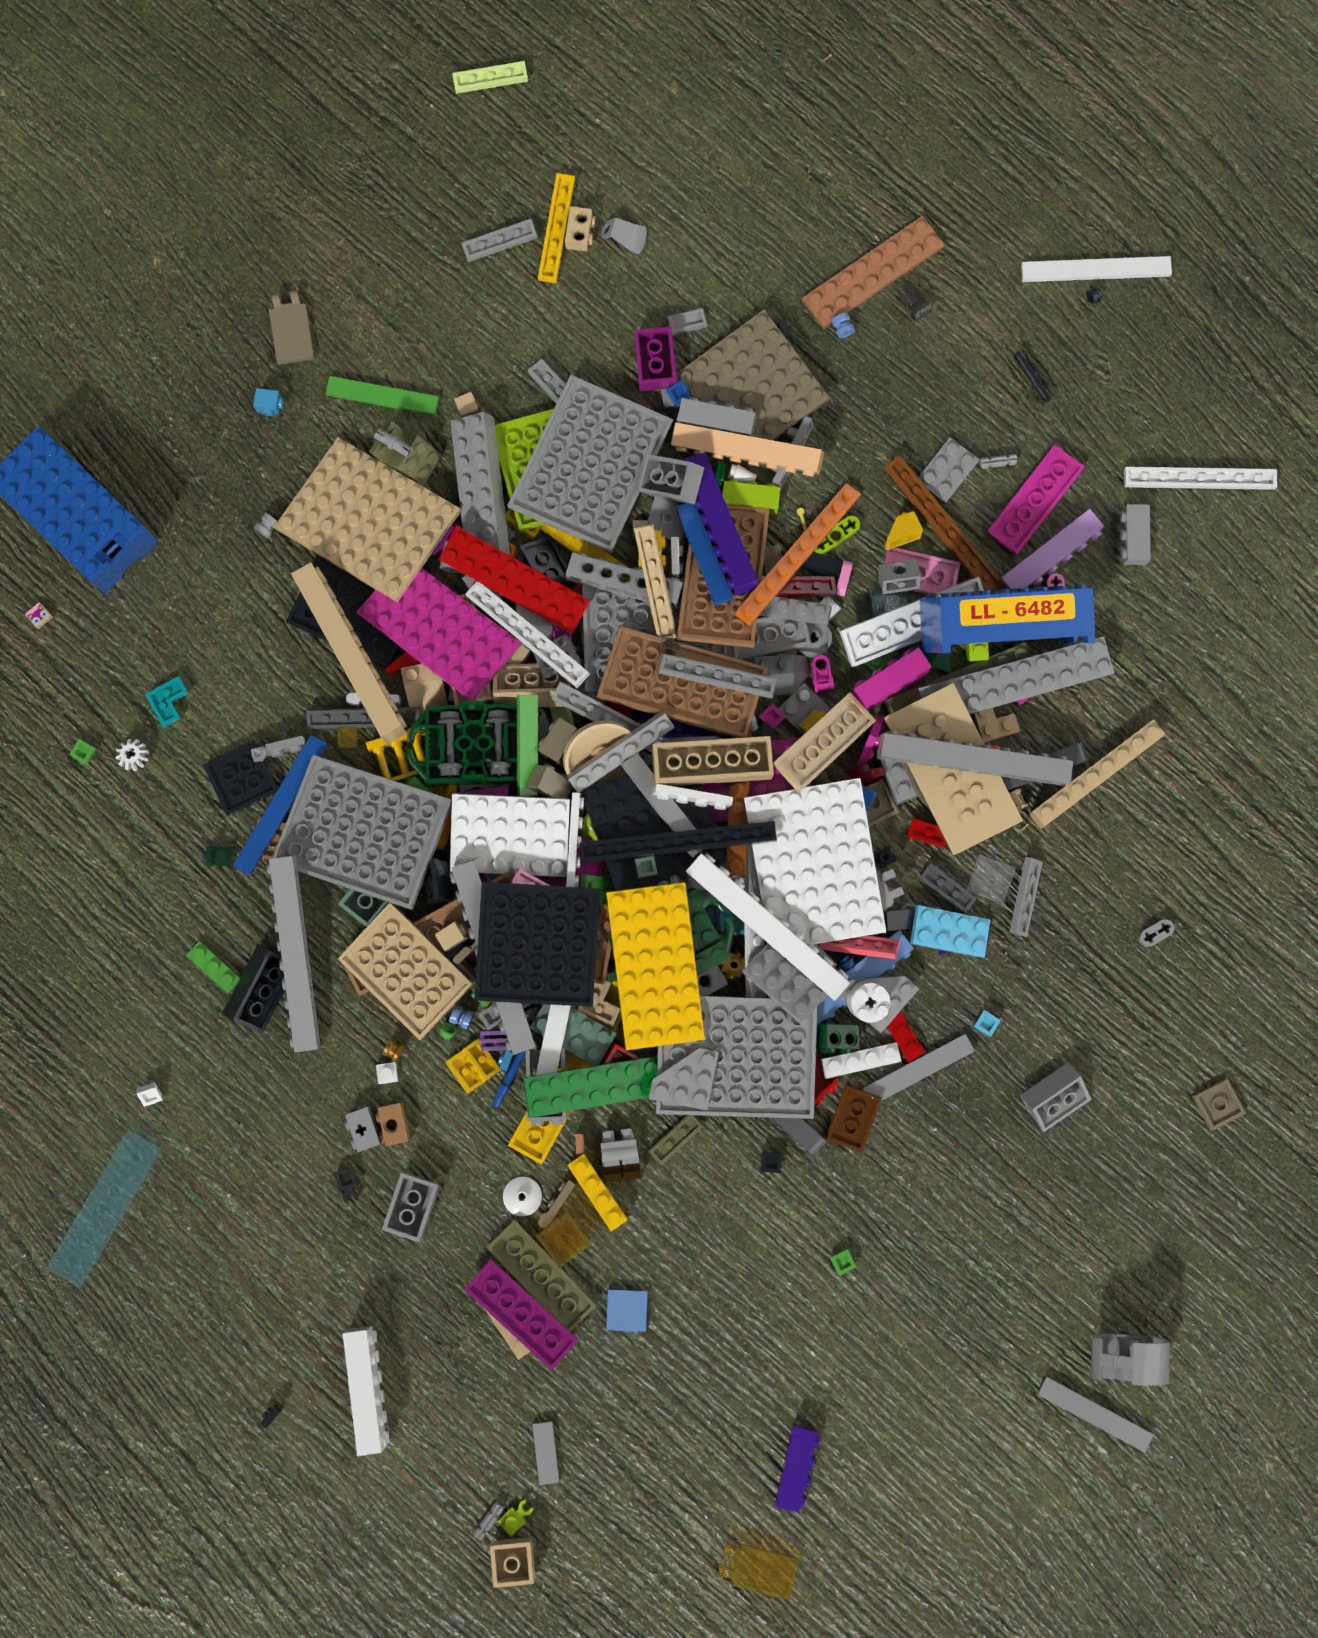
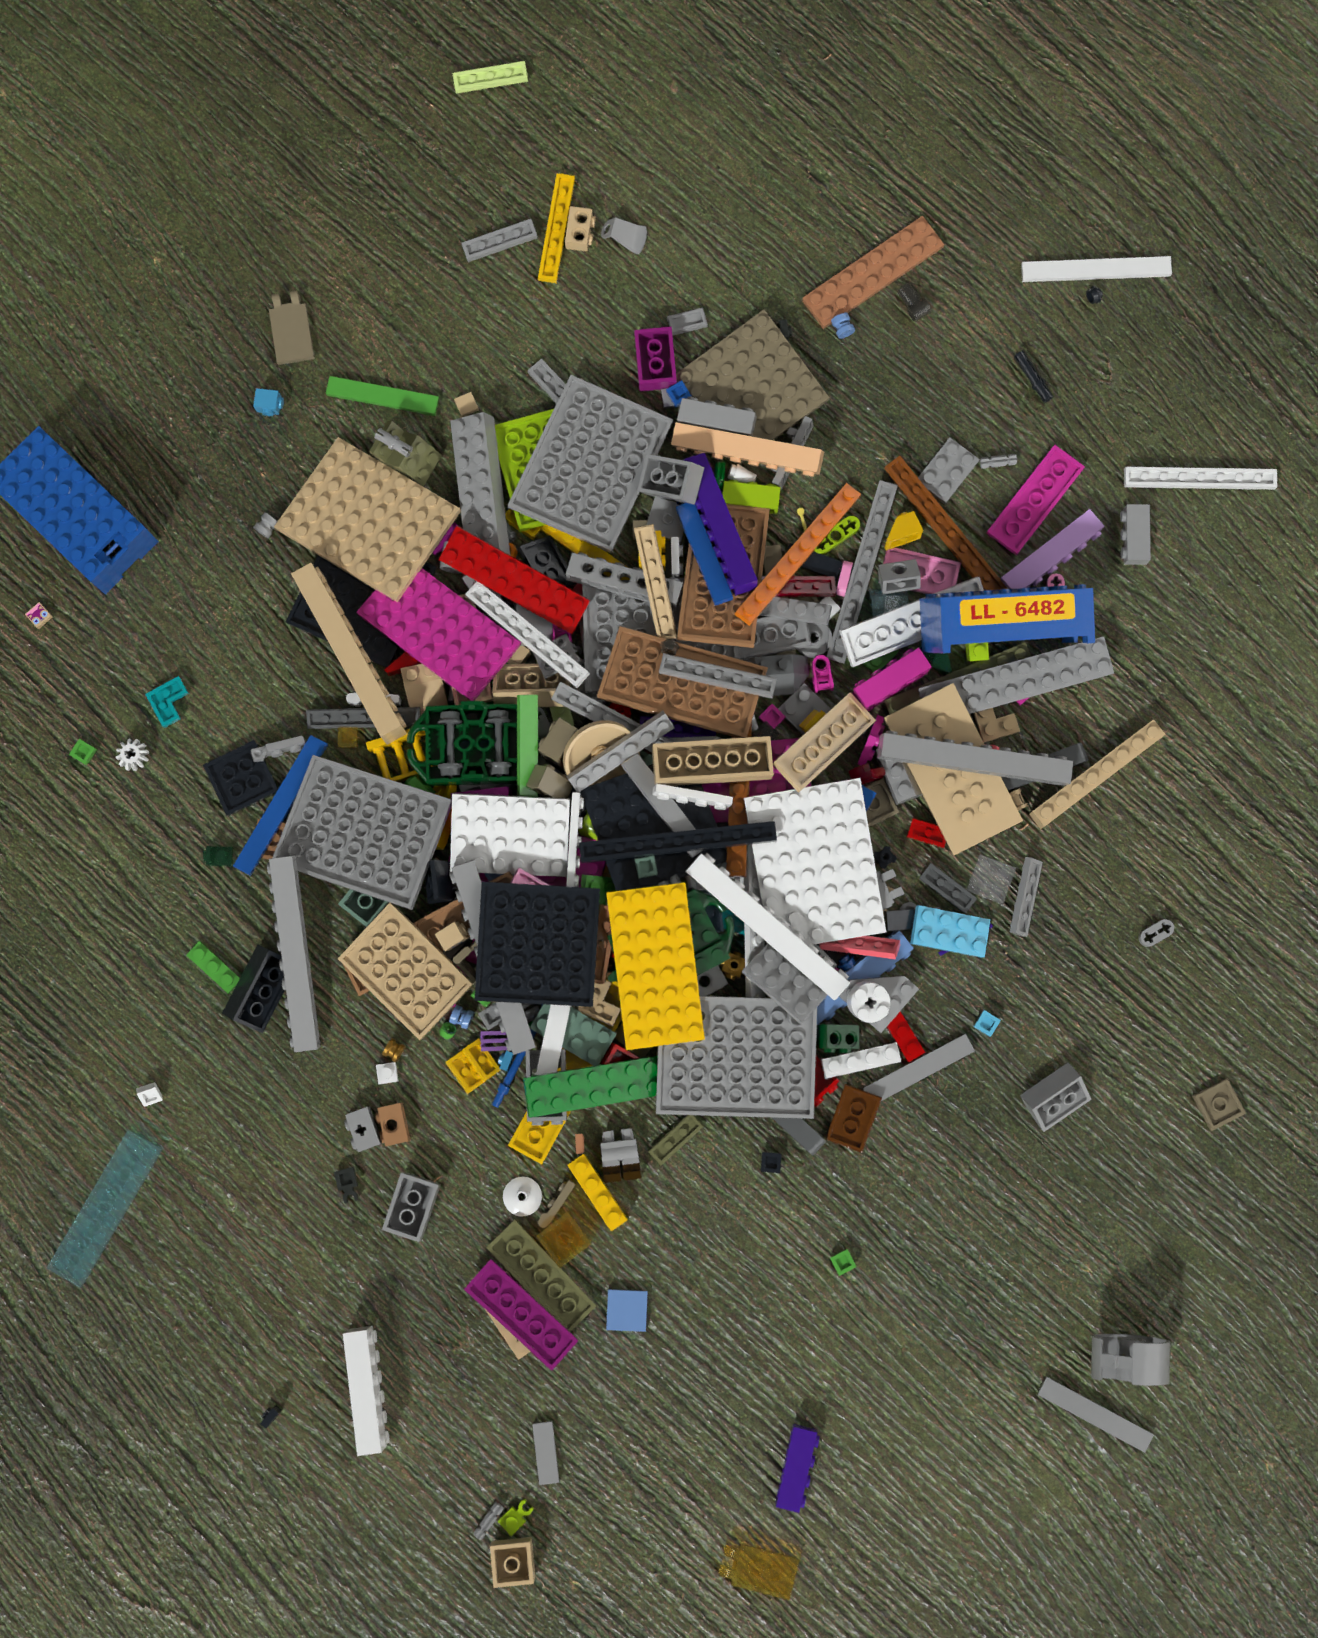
light grey plate [649,1048,719,1110] -> none
none -> light grey plate [827,480,898,664]

